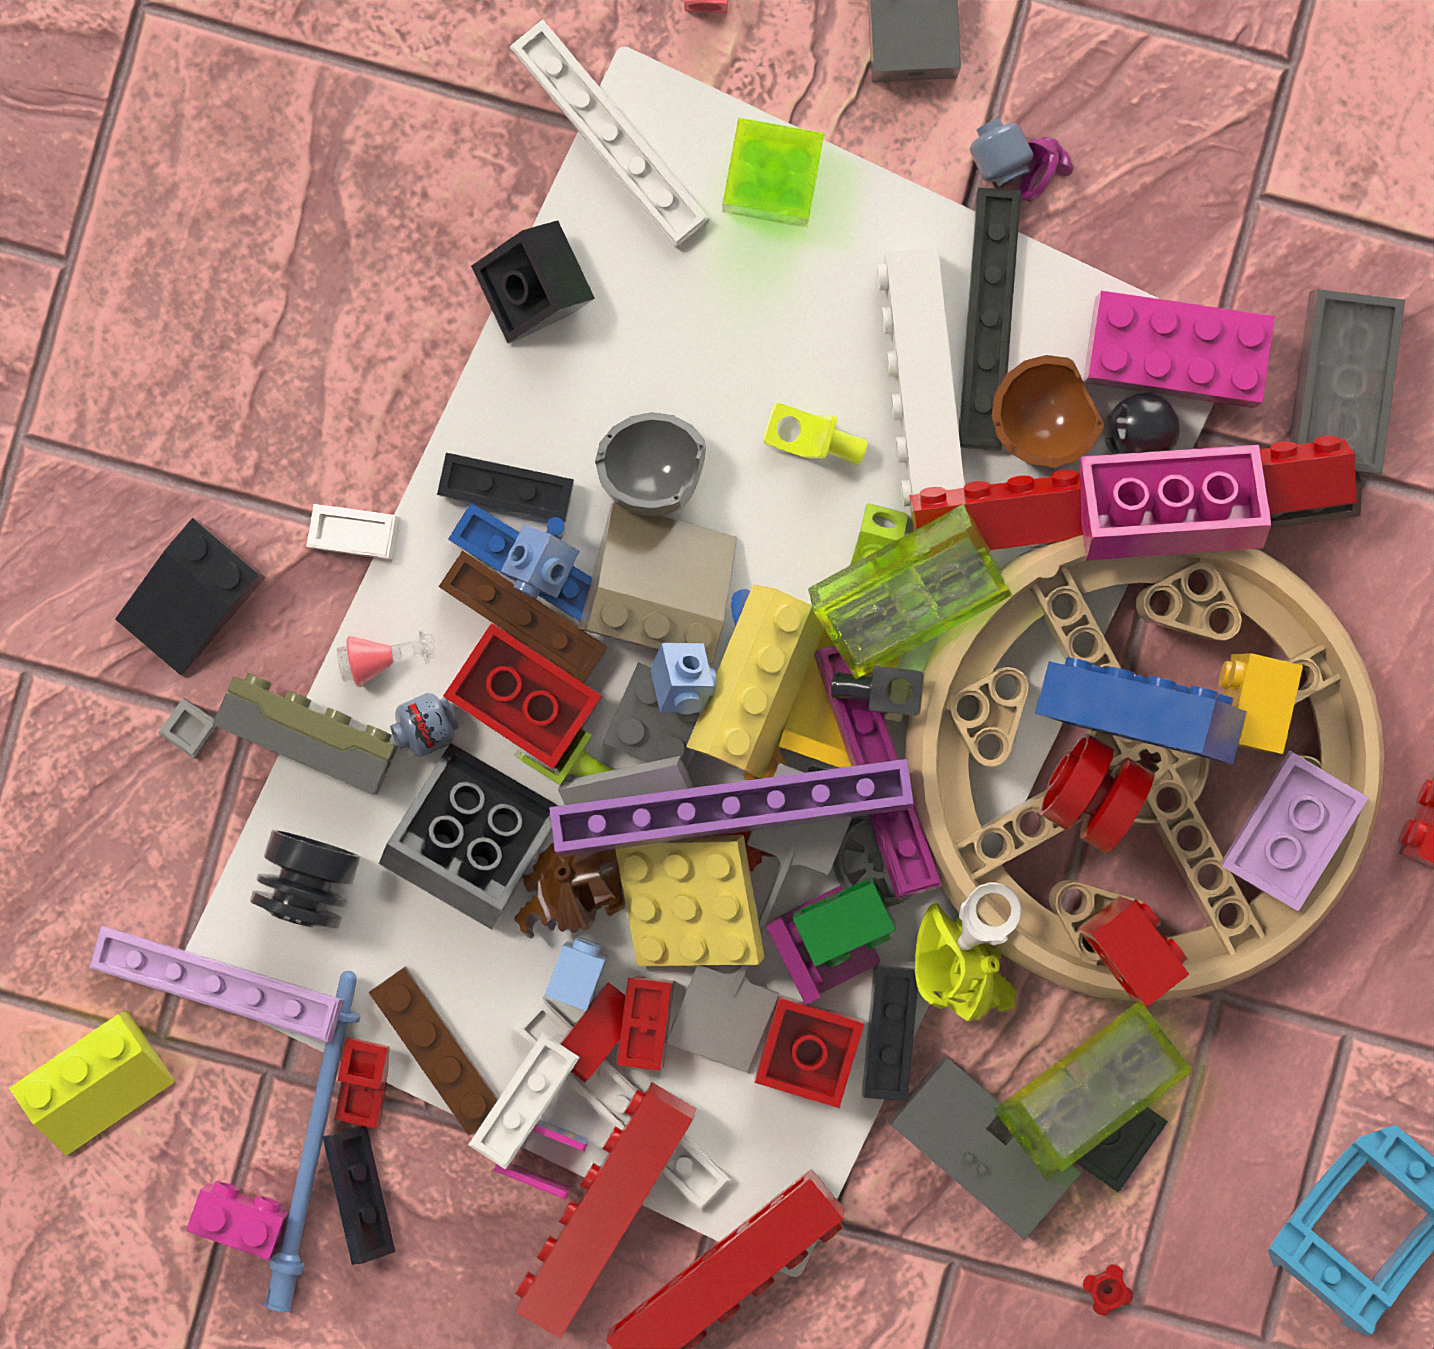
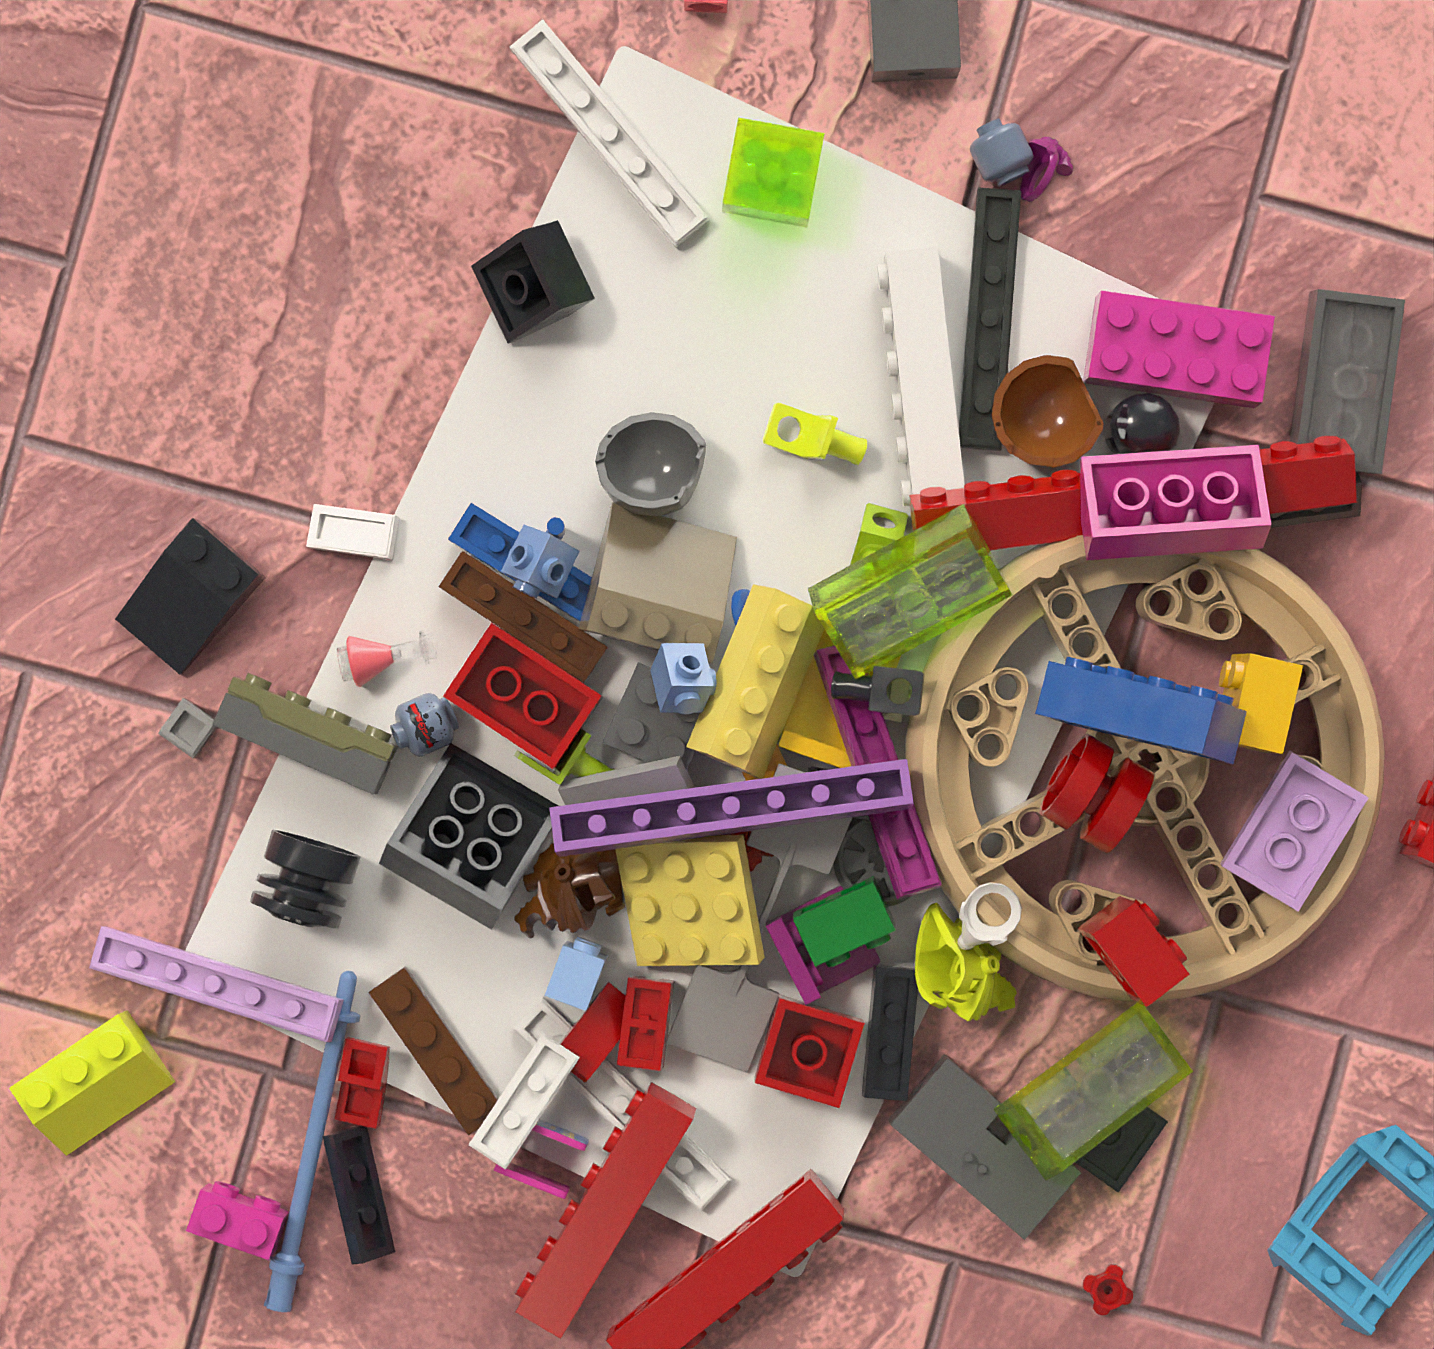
black plate [437,452,575,523] -> none

